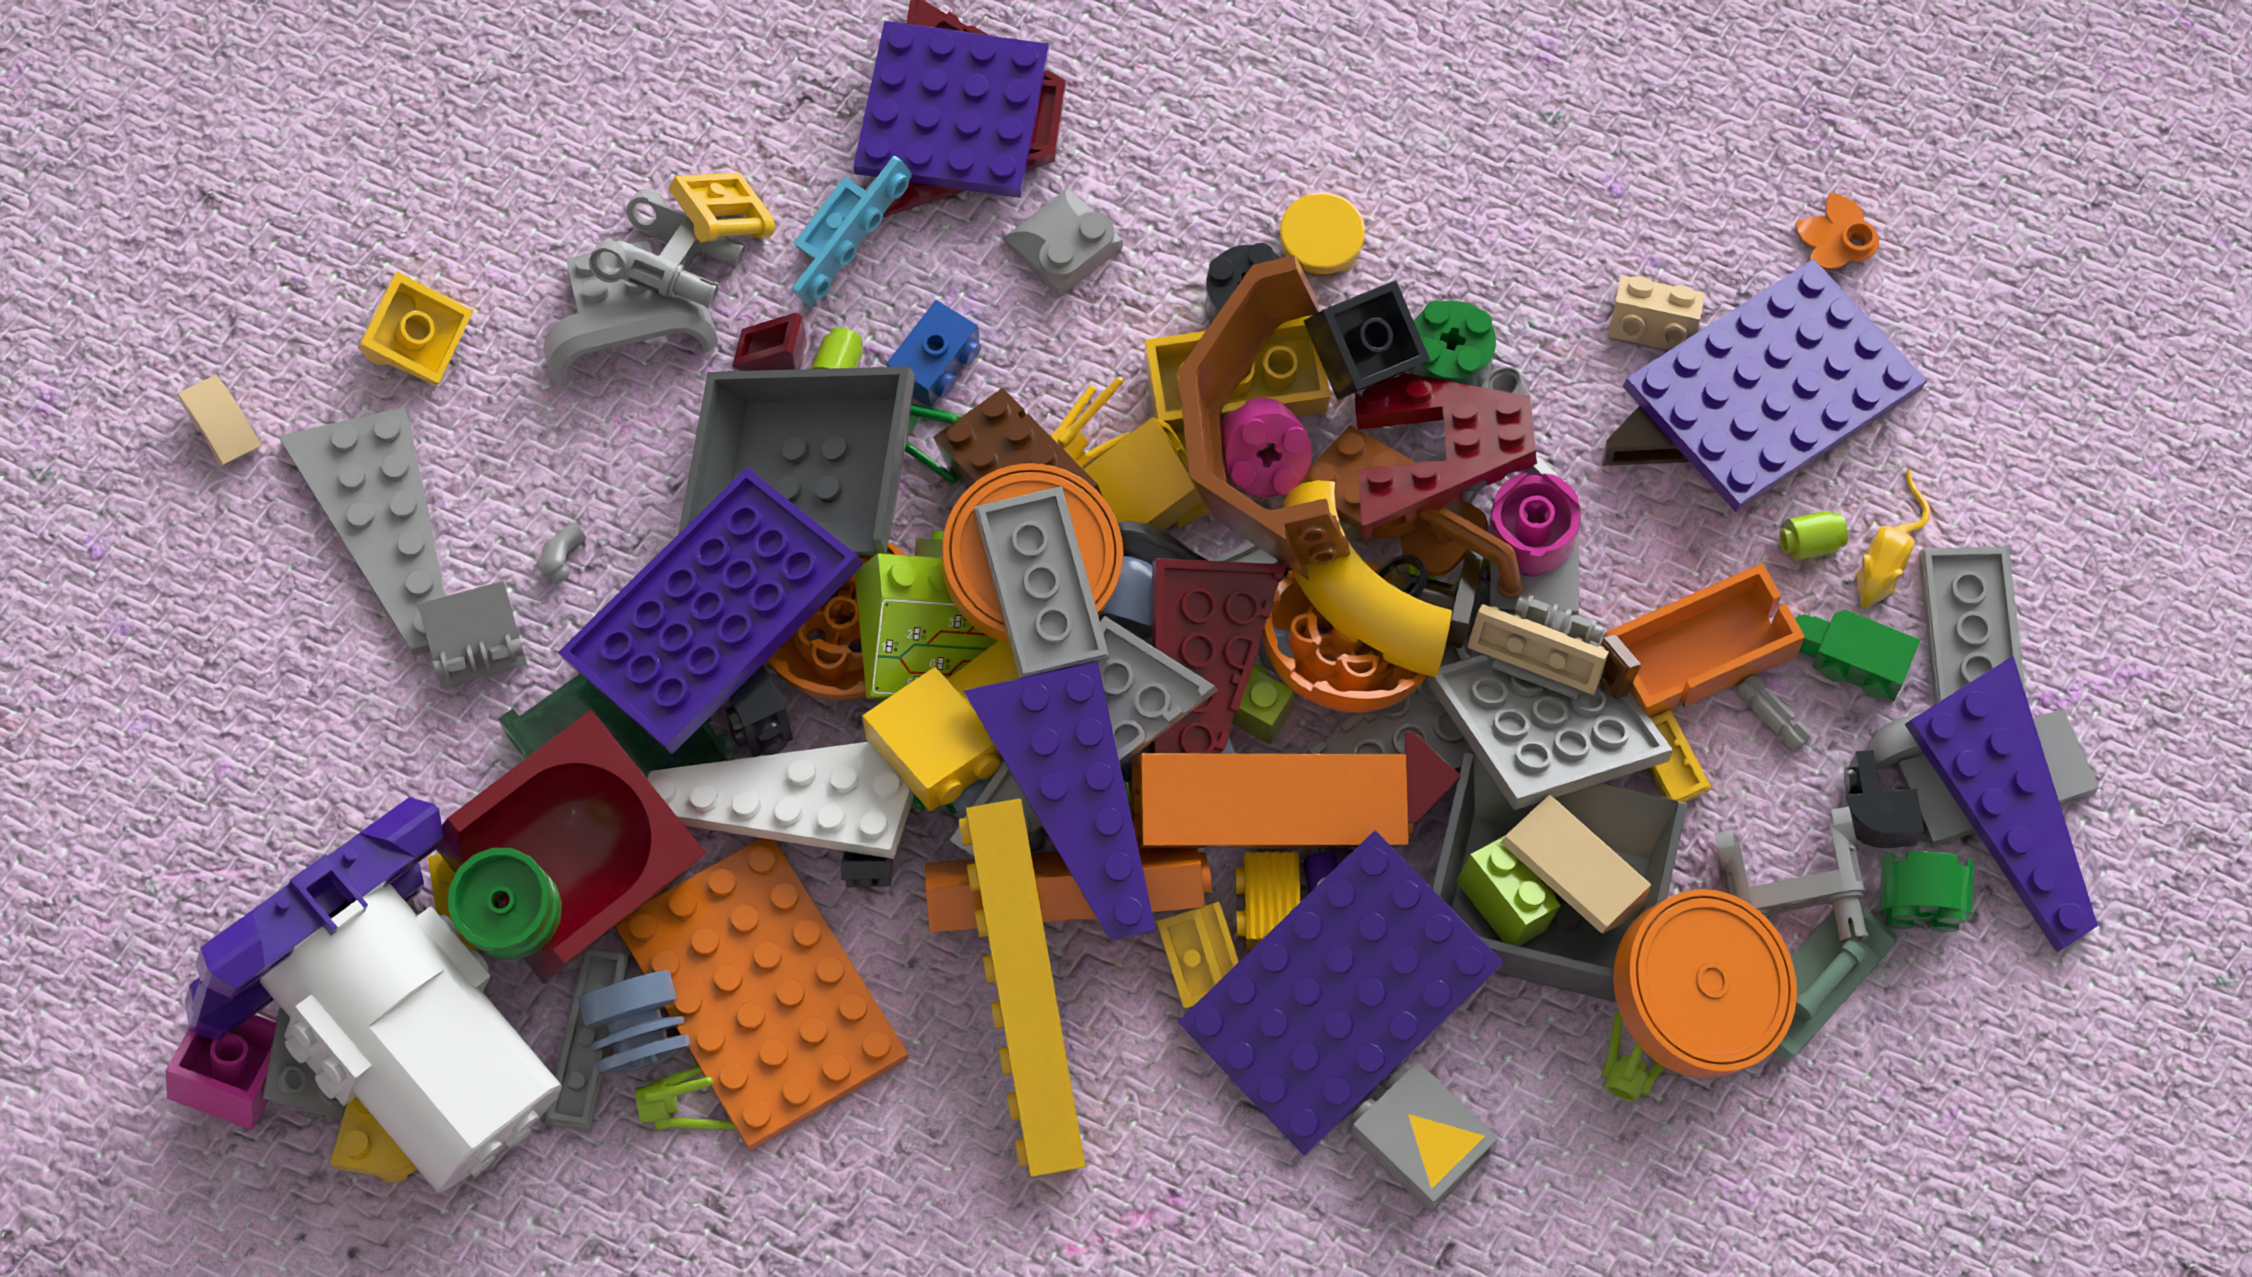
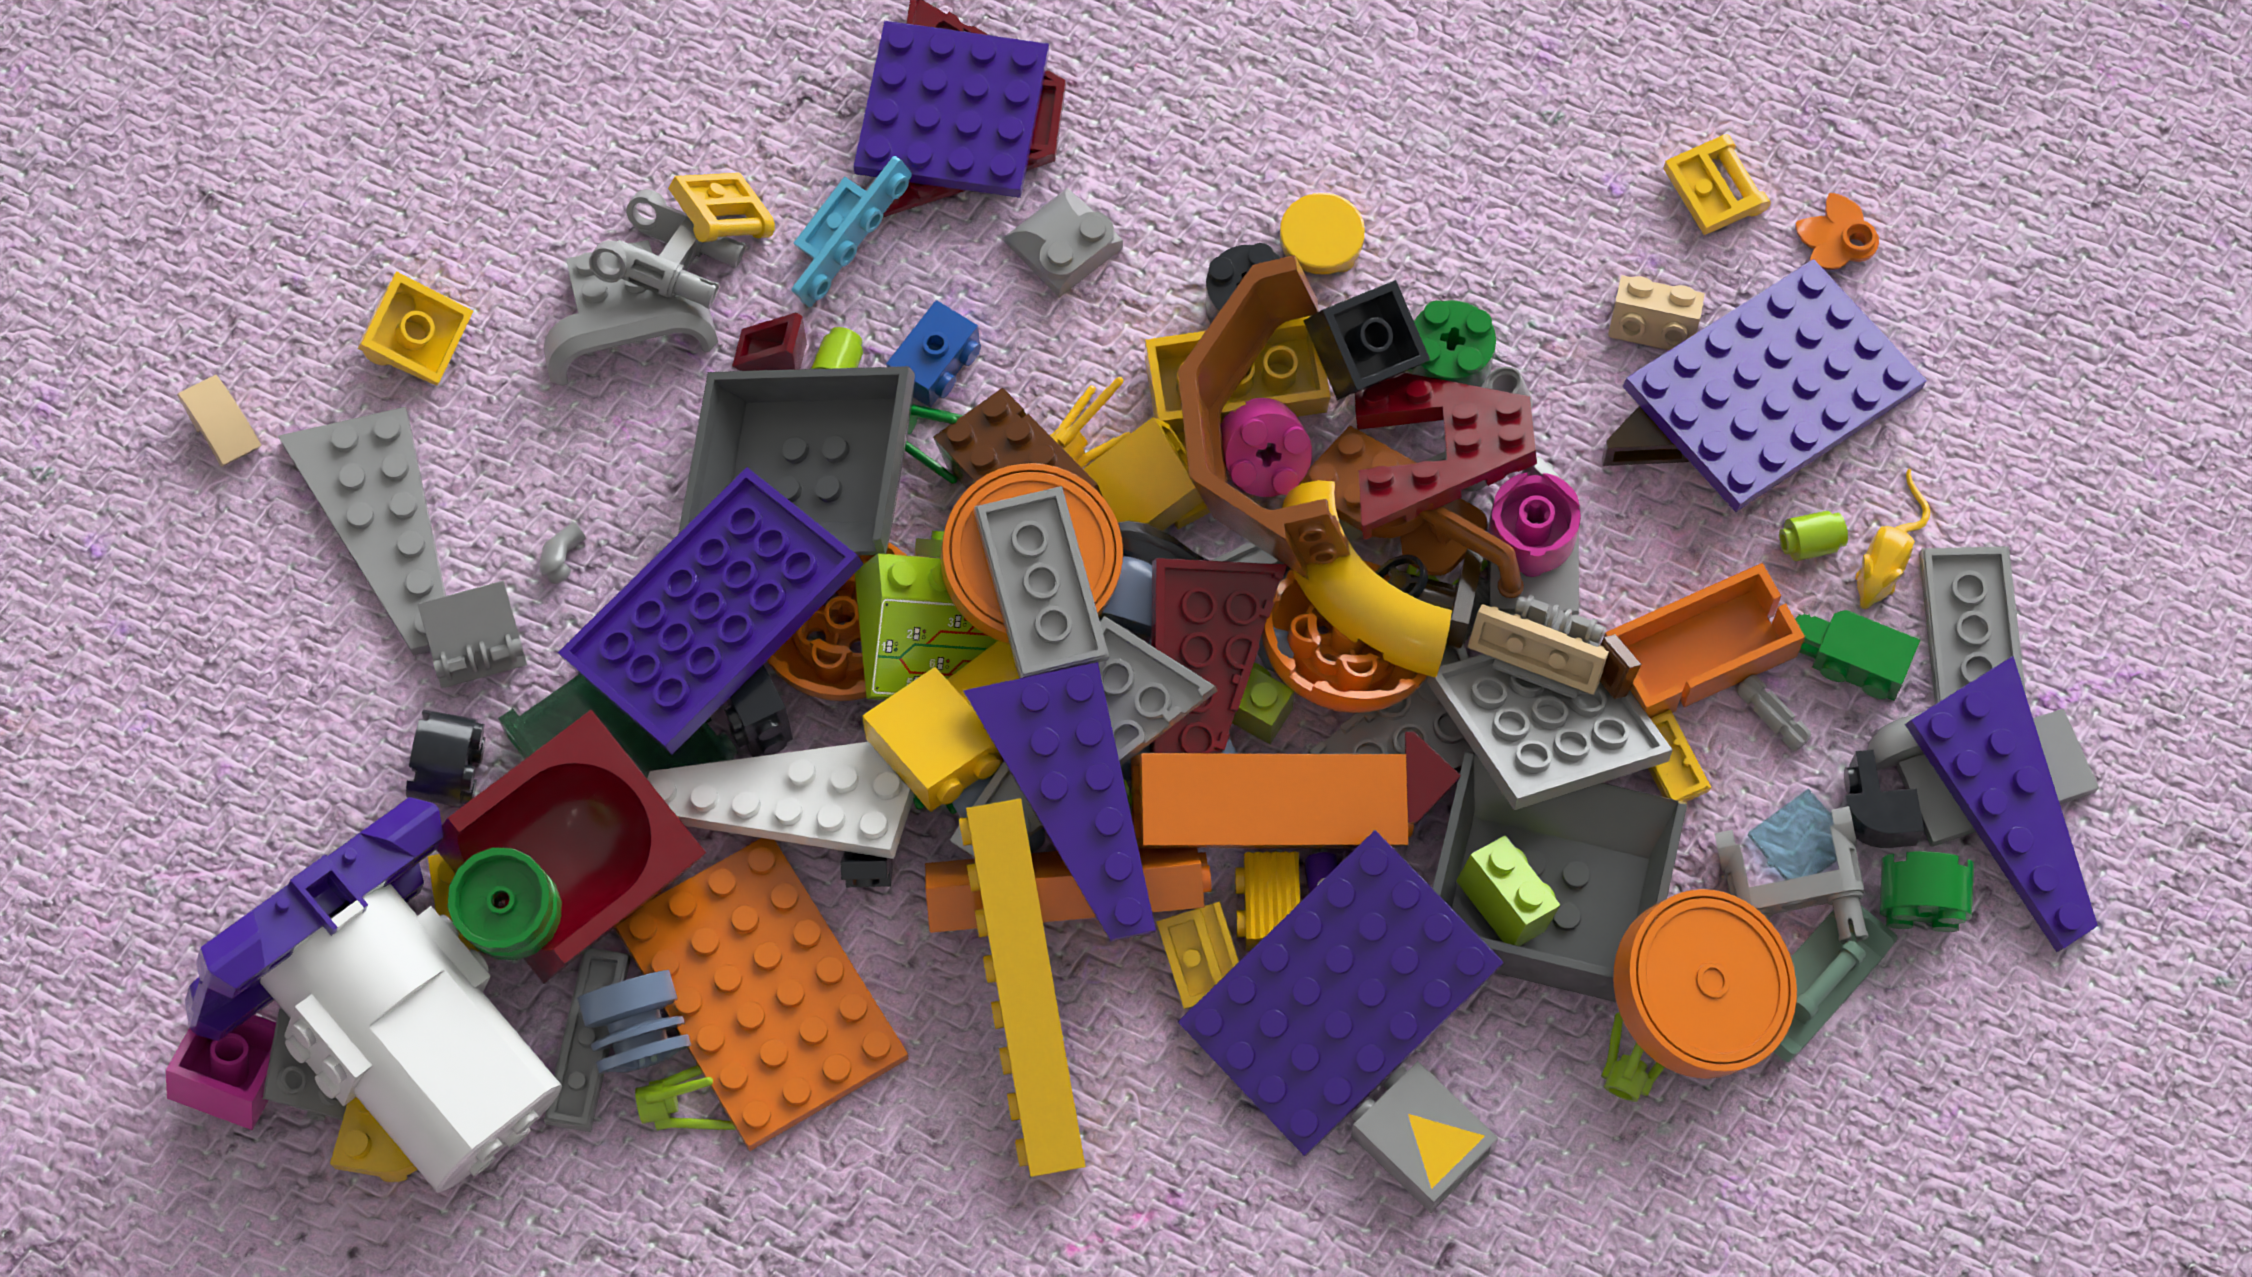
tan slope [1500,794,1651,934] -> none
none -> black brick [406,710,486,807]
none -> yellow plate [1663,134,1771,236]
none -> clear light blue piece [1747,788,1837,880]

